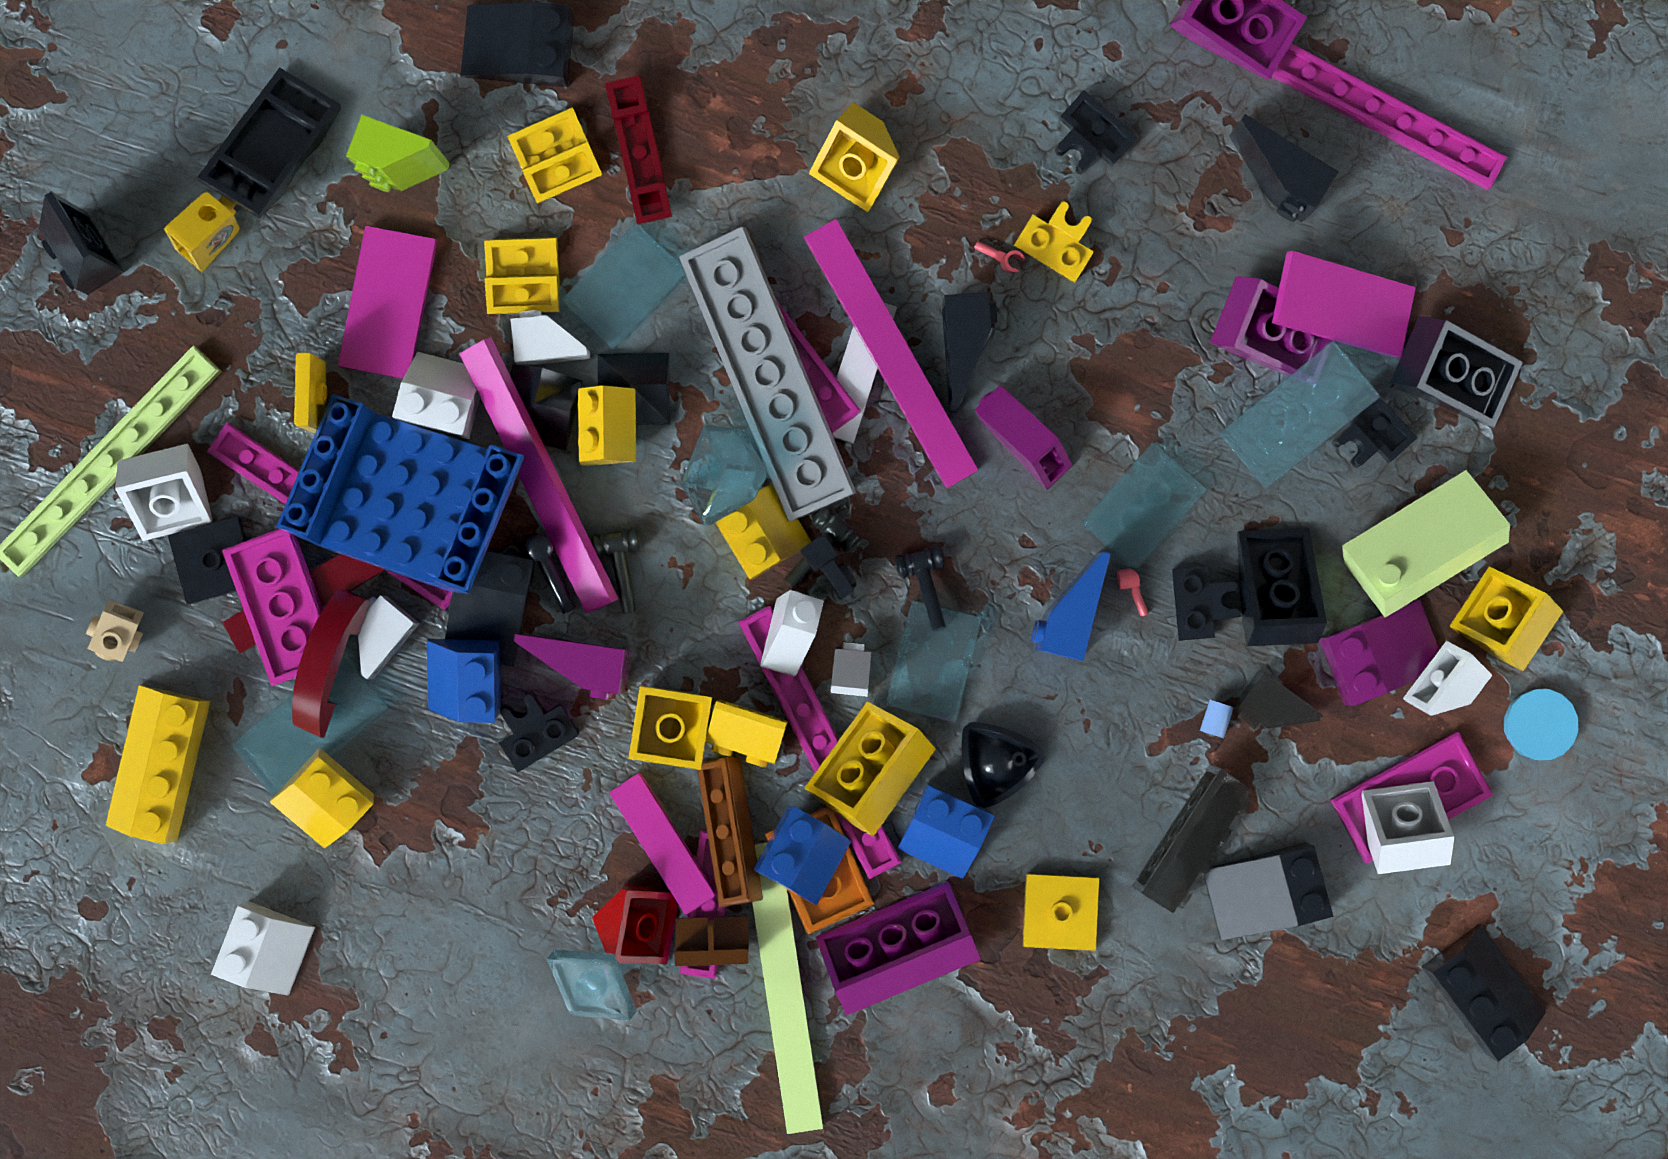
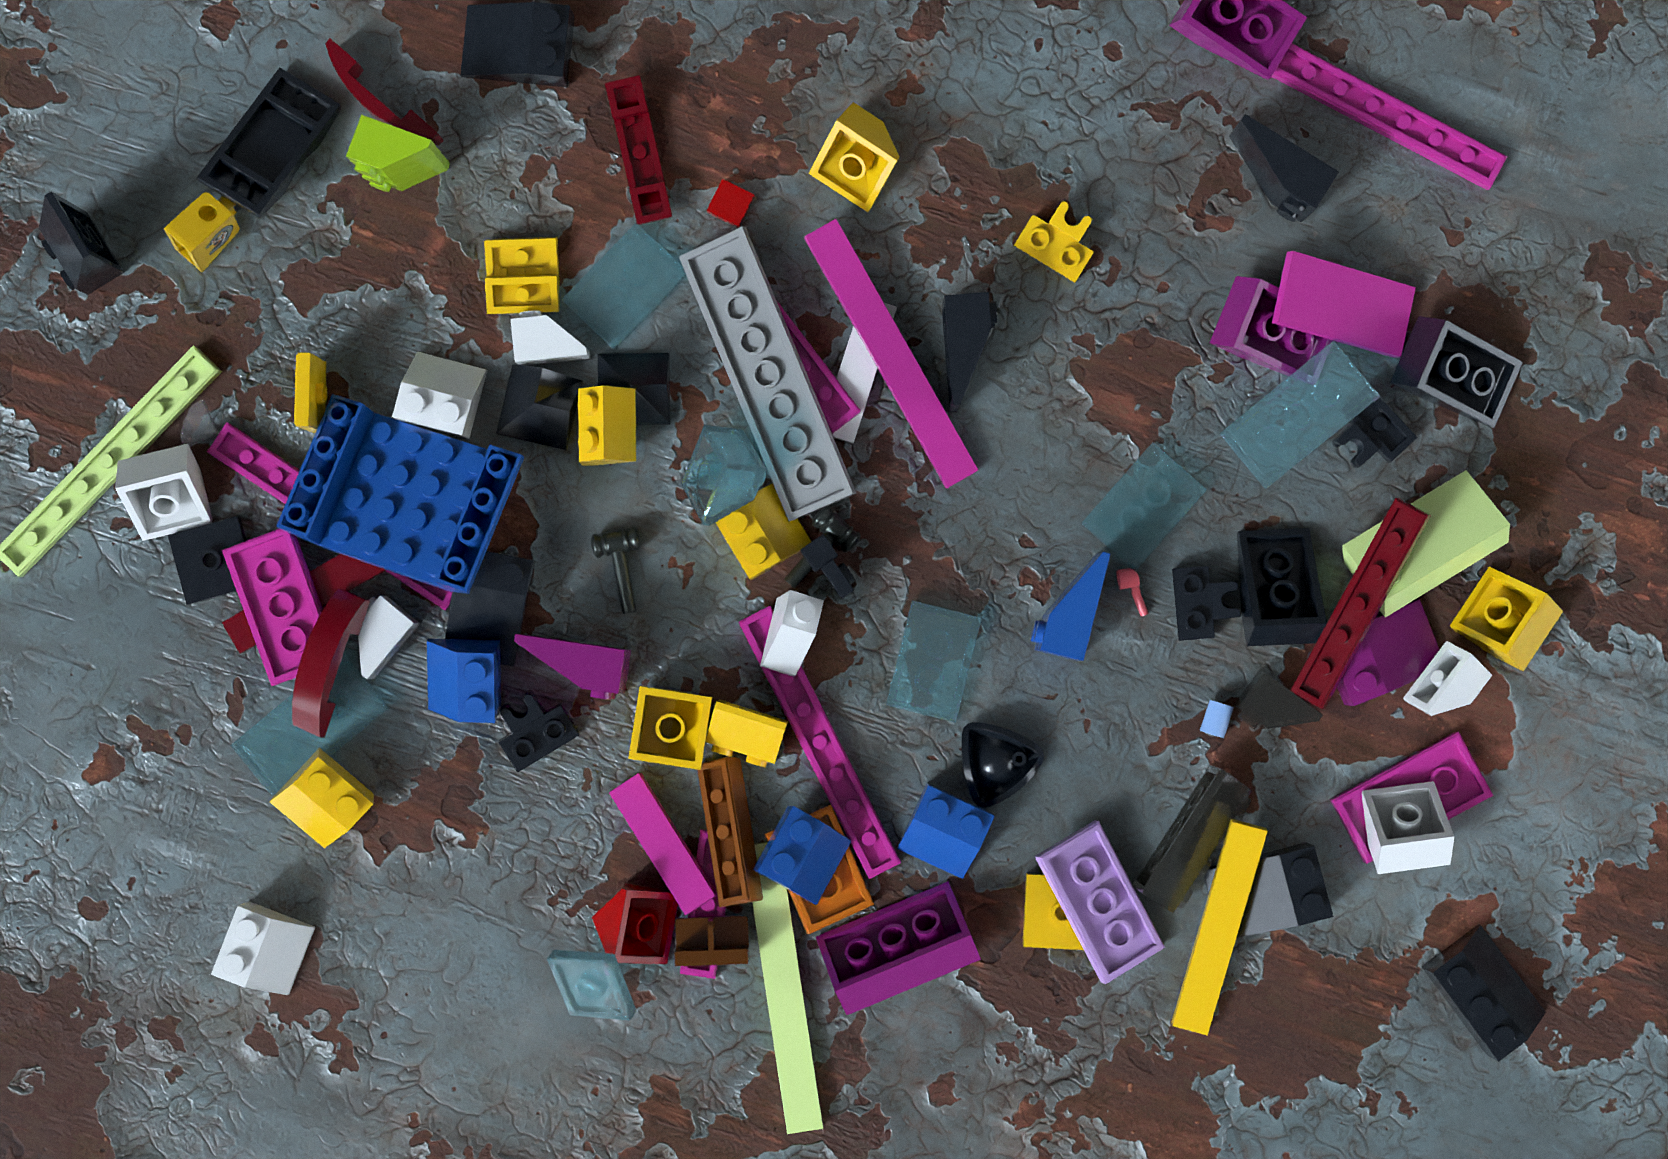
tan brick [86,599,144,662] -> none
yellow slope [106,685,210,844] -> none
dark pink tile [338,226,438,379] -> none
dark pink tile [459,337,619,614] -> none
yellow slope [507,107,602,203] -> none
black piece [522,533,576,614] -> none
yellow slope [804,701,936,837] -> none
white slope [831,642,871,697] -> none
black piece [894,544,946,632] -> none
coral hand [974,241,1025,273] -> none
magenta slope [975,385,1073,490] -> none
black plate [1055,90,1138,174] -> none
medium azure tile [1504,689,1579,760] -> none
none -> clear tile [180,400,219,447]
none -> dark red slope [325,38,444,146]
none -> red tile [706,179,755,228]
none -> lavender tile [1035,820,1165,984]
none -> yellow tile [1172,819,1268,1036]
none -> dark red tile [1290,498,1431,709]

